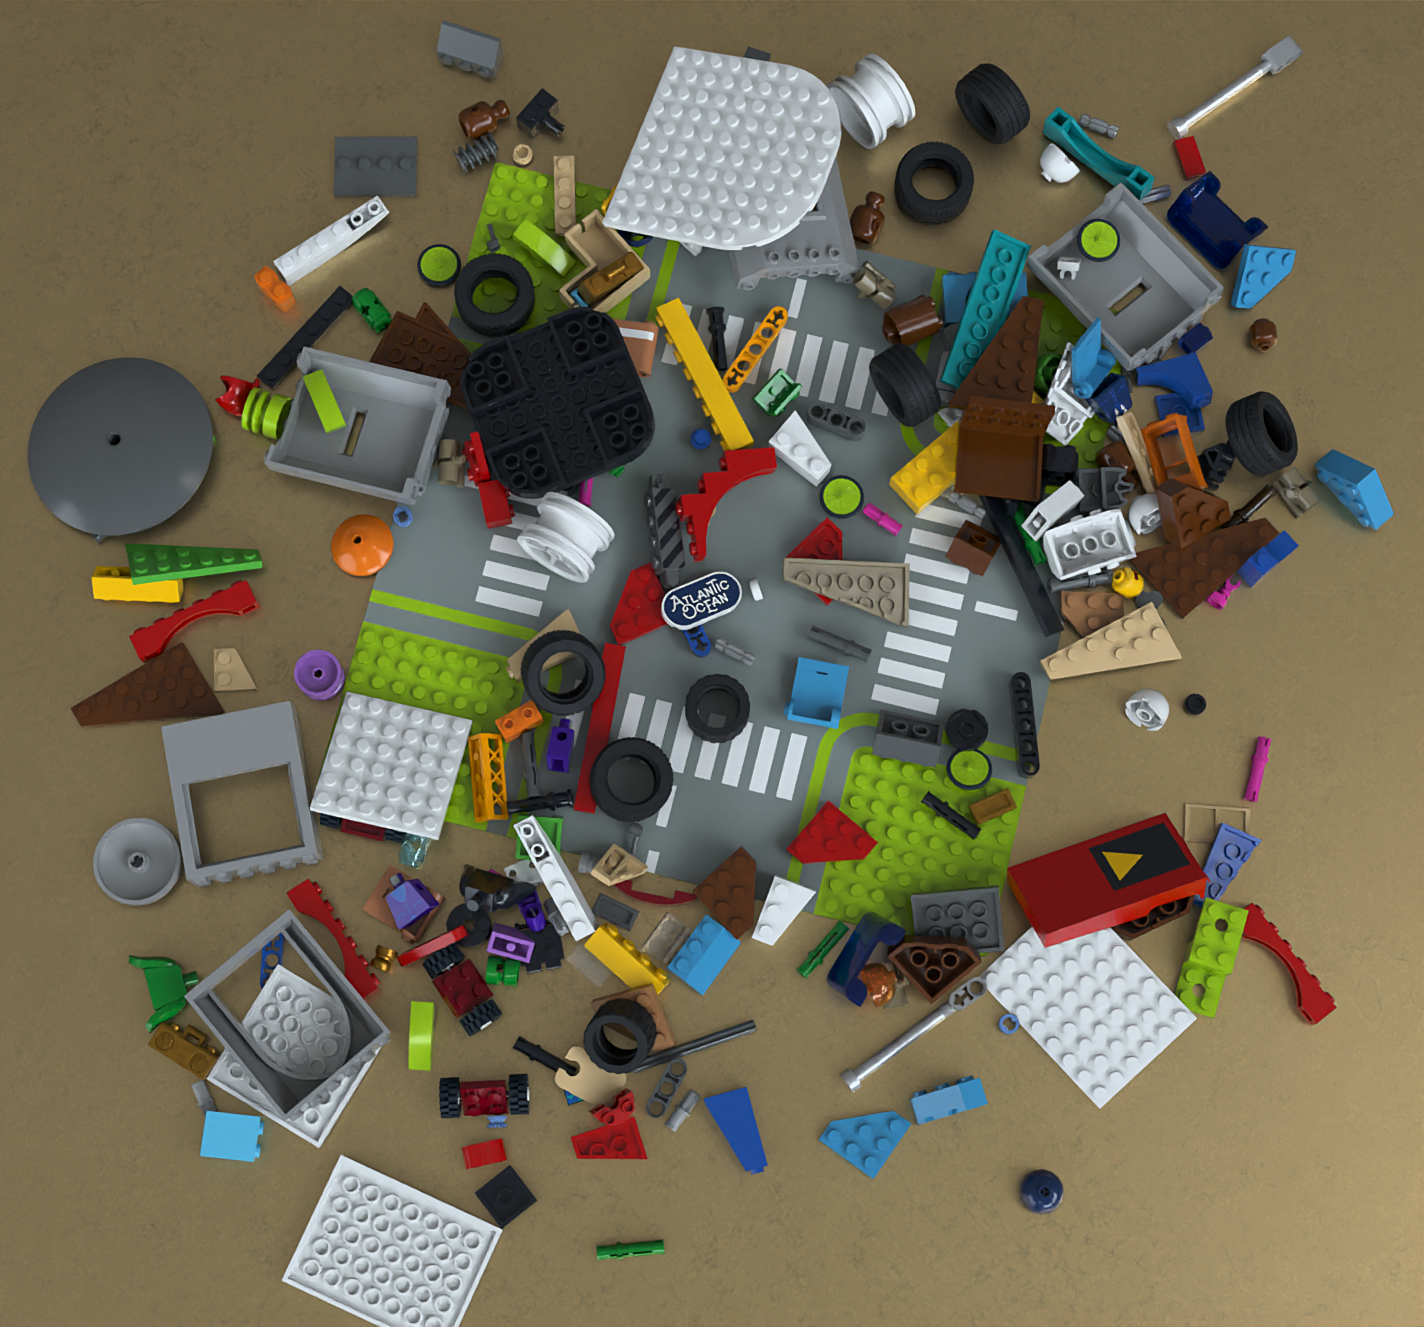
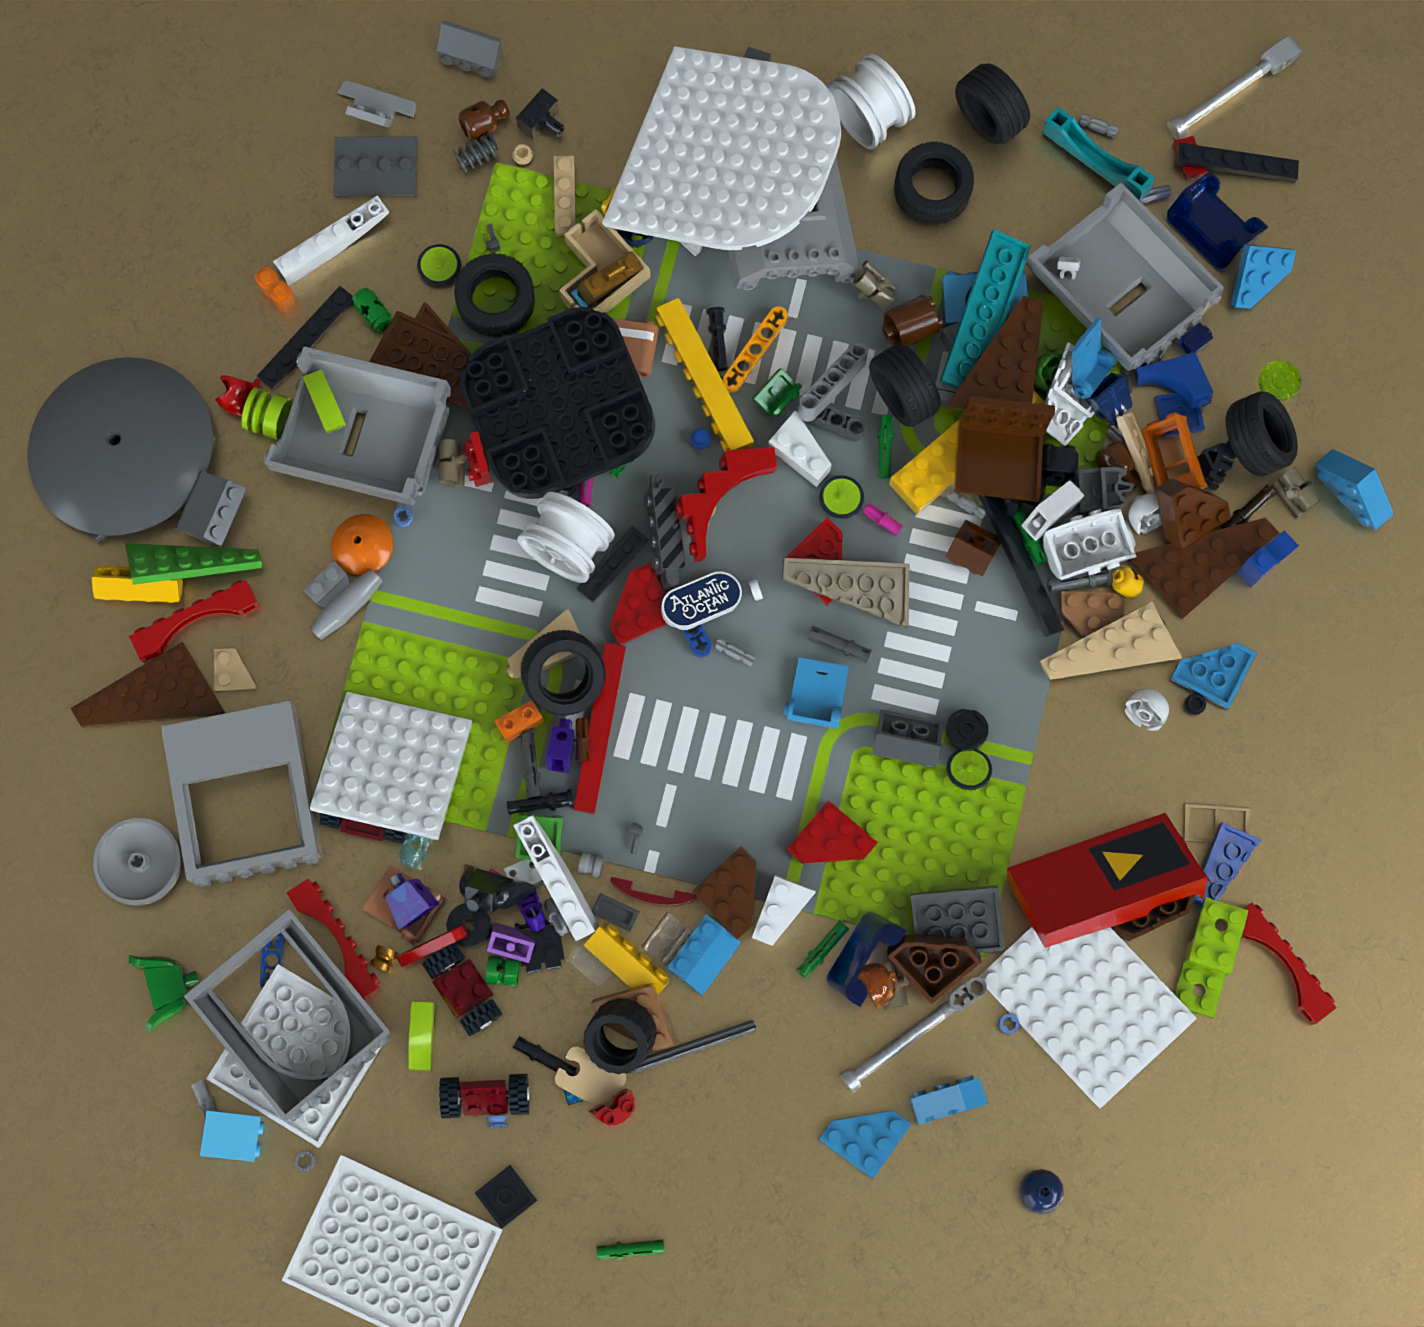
pearl gold piece [148,1021,220,1081] -> none
medium lavender wheel [294,649,345,702] -> none
red axle [461,1138,507,1170] -> none
light orange fence [468,733,509,823] -> none
red brick [478,479,515,529] -> none
lime slope [513,219,576,278] -> none
red wing [571,1116,648,1159] -> none
black tyre [589,737,674,822] -> none
tan wing [591,844,649,886] -> none
dark grey beam [646,1058,687,1119] -> none
light grey axle [664,1090,700,1132] -> none
black tyre [685,674,750,744] -> none
blue slope [704,1087,768,1175] -> none
reddish brown piece [850,191,885,244] -> none
black pin [921,791,981,840] -> none
white tile [938,408,963,428] -> none
pearl gold tile [968,788,1017,826] -> none
black beam [1009,672,1040,779] -> none
white cylinder [1040,143,1080,183] -> none
lime wheel [1077,219,1120,262] -> none
dark grey tile [1134,591,1163,609] -> none
dark pink piece [1206,575,1241,610] -> none
dark pink pin [1244,736,1272,802] -> none
reddish brown head [1249,318,1278,351] -> none
none -> dark grey slope [175,471,246,546]
none -> light grey bush [294,1151,316,1171]
none -> light grey plate [303,561,383,640]
none -> light grey plate [337,81,416,128]
none -> reddish brown axle [574,718,591,761]
none -> black plate [577,526,649,603]
none -> light grey beam [798,342,868,422]
none -> green pin [877,414,894,479]
none -> dark azure plate [1170,643,1257,710]
none -> black plate [1176,142,1299,182]
none -> clear neon green tile [1259,360,1301,402]

